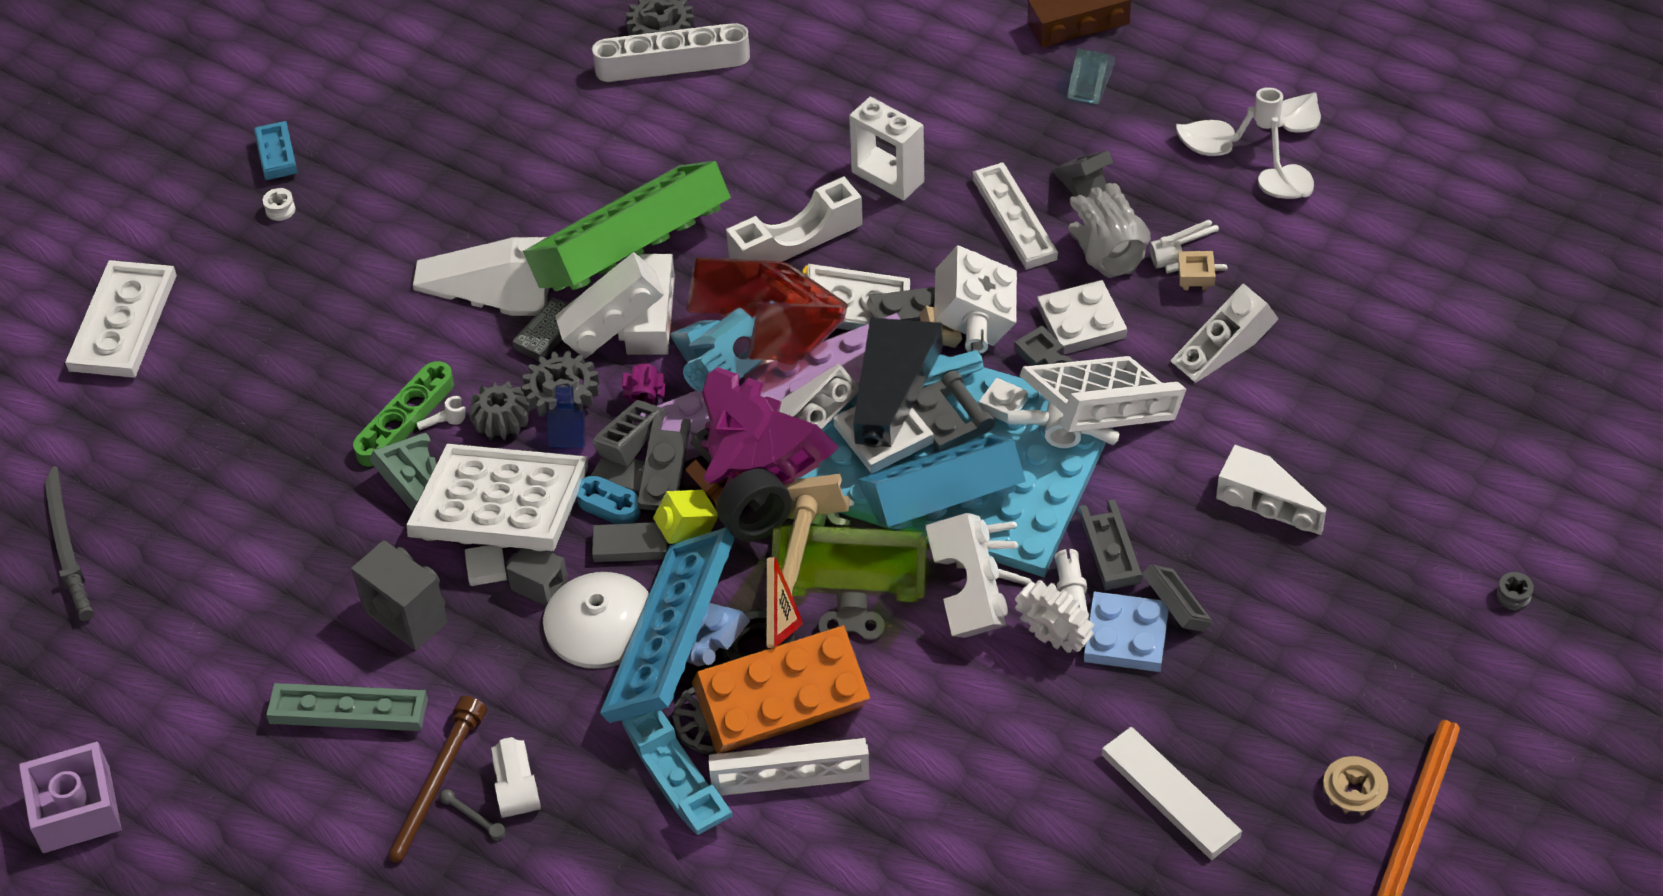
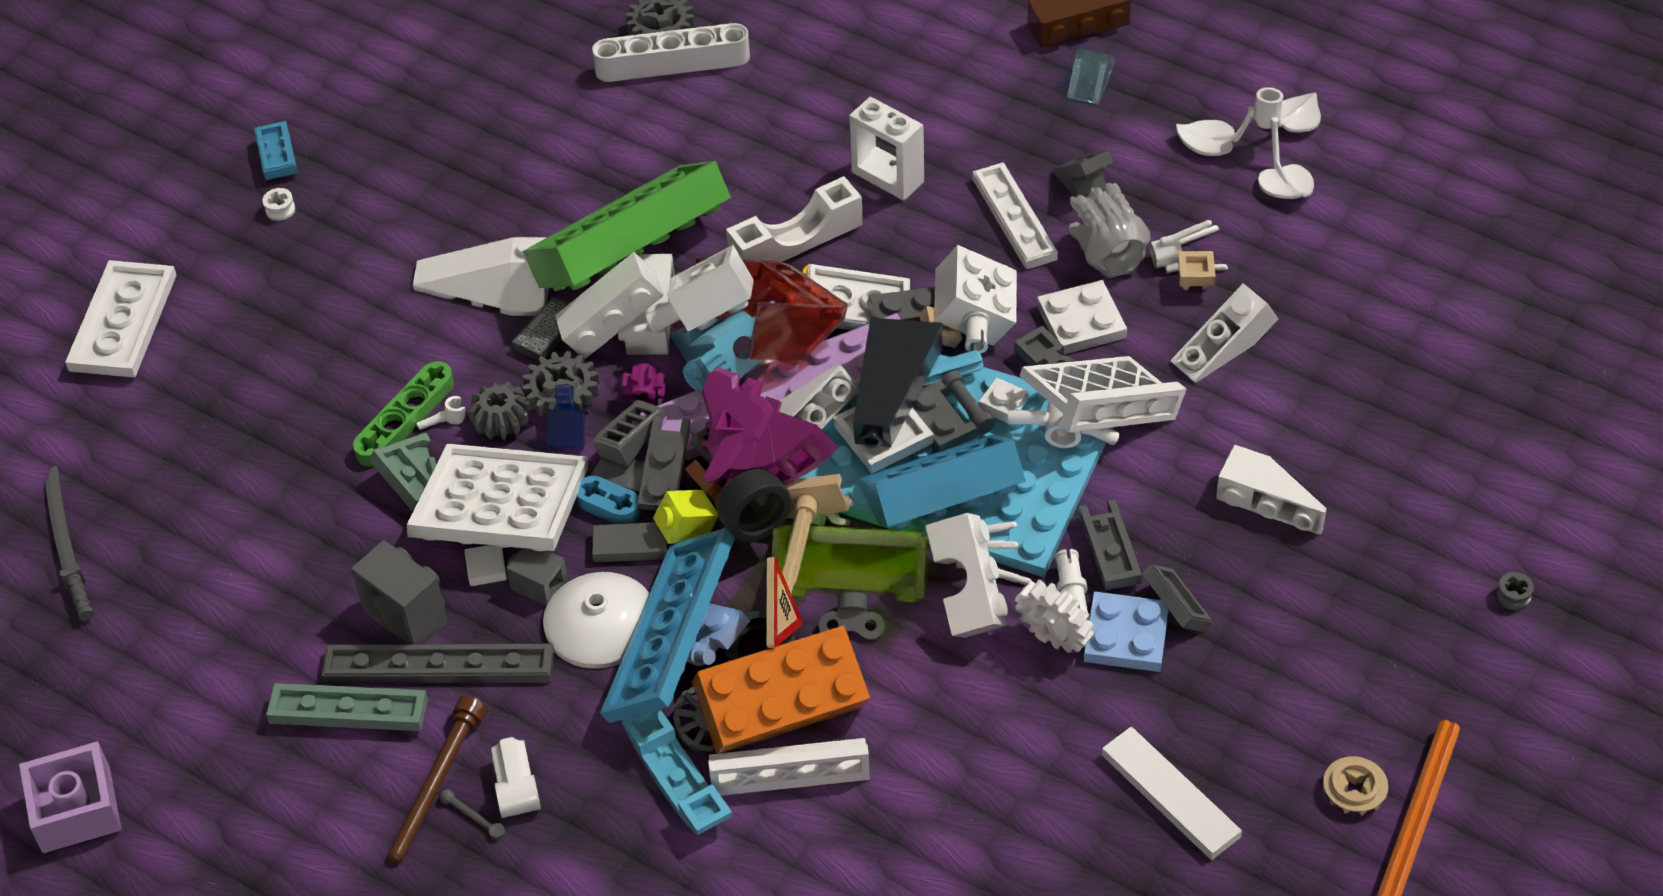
none -> dark grey tile [322,644,554,684]
none -> white brick [645,245,754,333]

